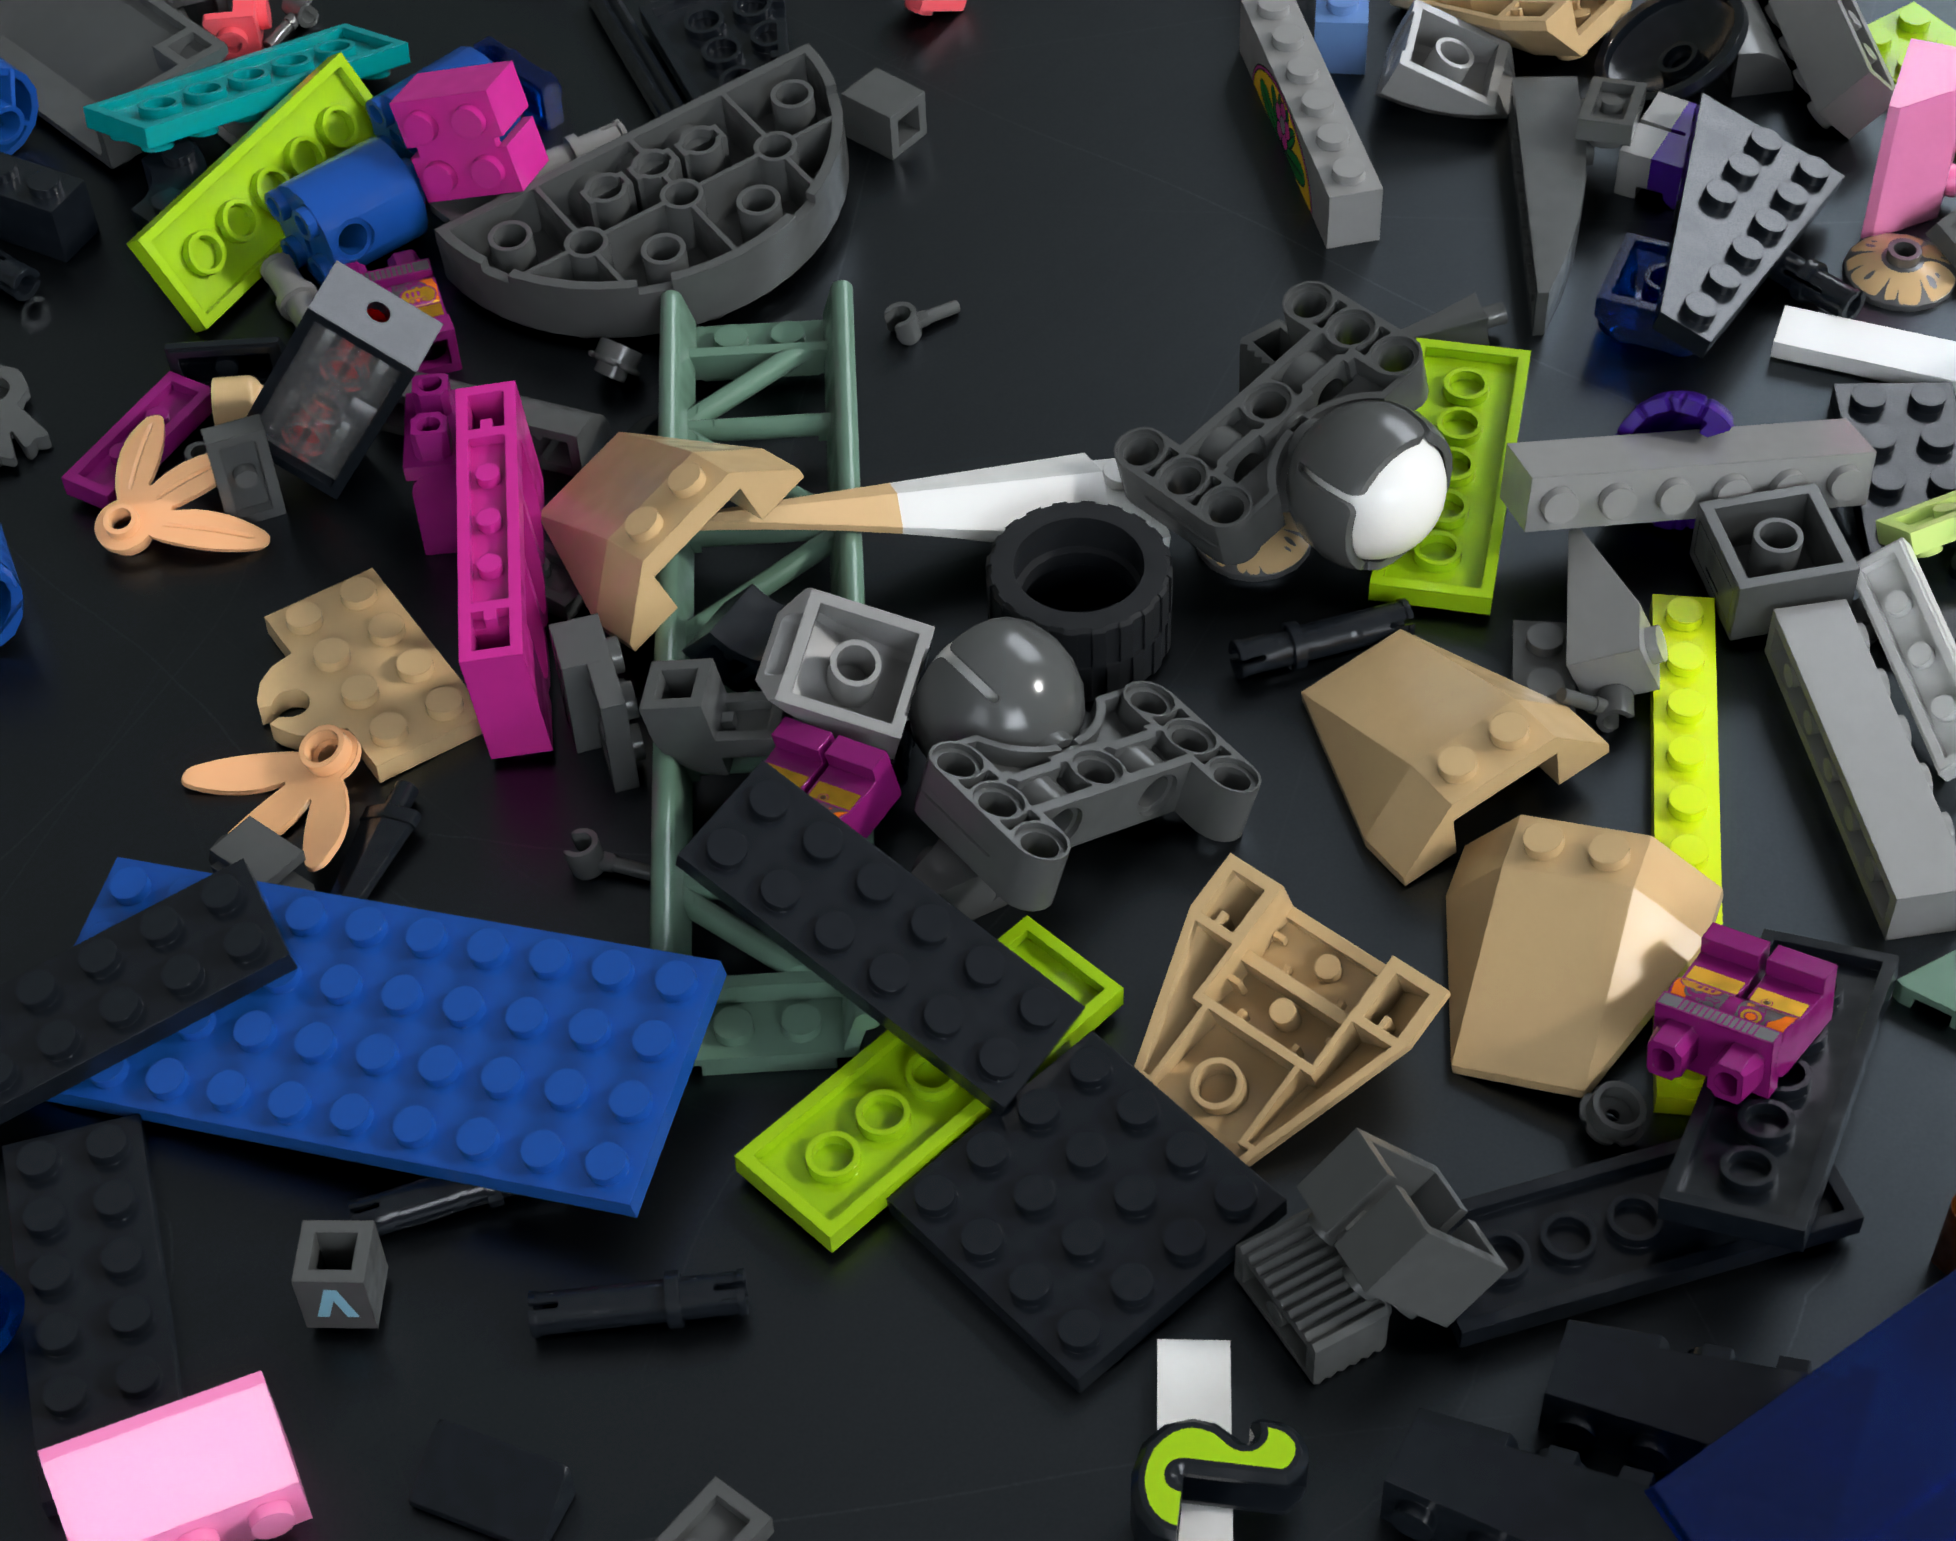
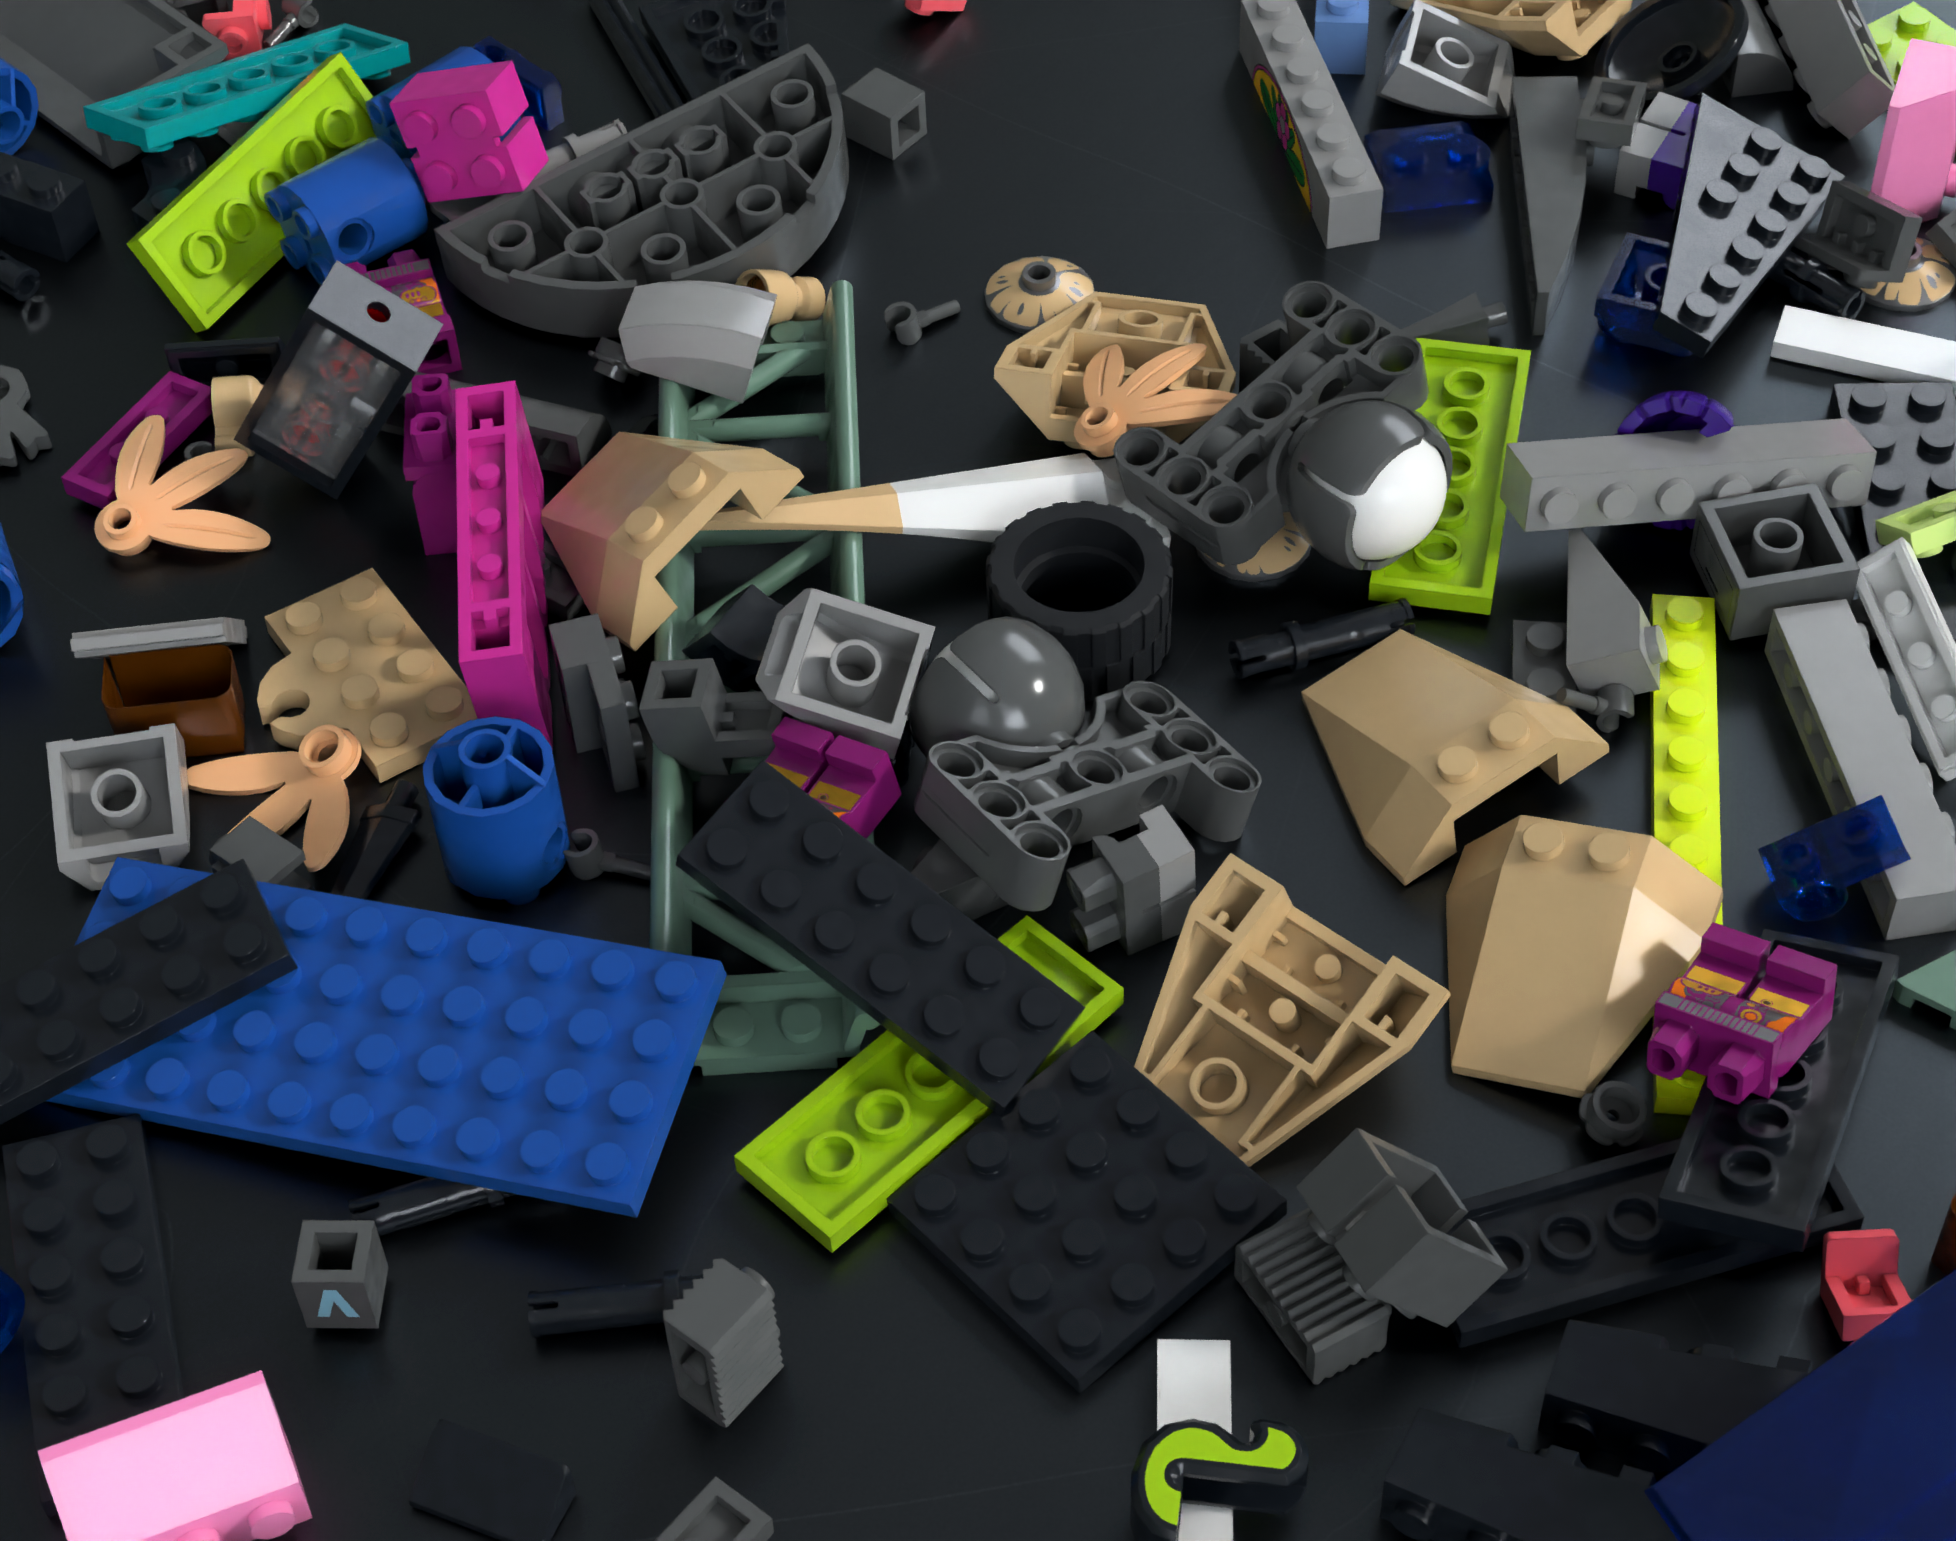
dark grey plate [201,414,287,523] -> none
light grey pin [260,253,318,328] -> none
none -> light grey slope [46,723,190,891]
none -> light grey piece [70,617,248,659]
none -> reddish brown piece [101,644,246,758]
none -> blue cylinder [423,716,570,905]
none -> light grey slope [618,280,777,404]
none -> dark grey brick [663,1258,784,1427]
none -> tan piece [735,269,826,327]
none -> tan dish [984,256,1095,334]
none -> tan wedge [994,291,1236,450]
none -> dark grey hips [1066,804,1196,956]
none -> light nougat plant [1074,343,1238,457]
none -> clear blue slope [1364,121,1494,213]
none -> clear blue plate [1758,795,1911,922]
none -> dark grey bracket [1793,180,1923,289]
none -> coral bracket [1820,1229,1918,1344]

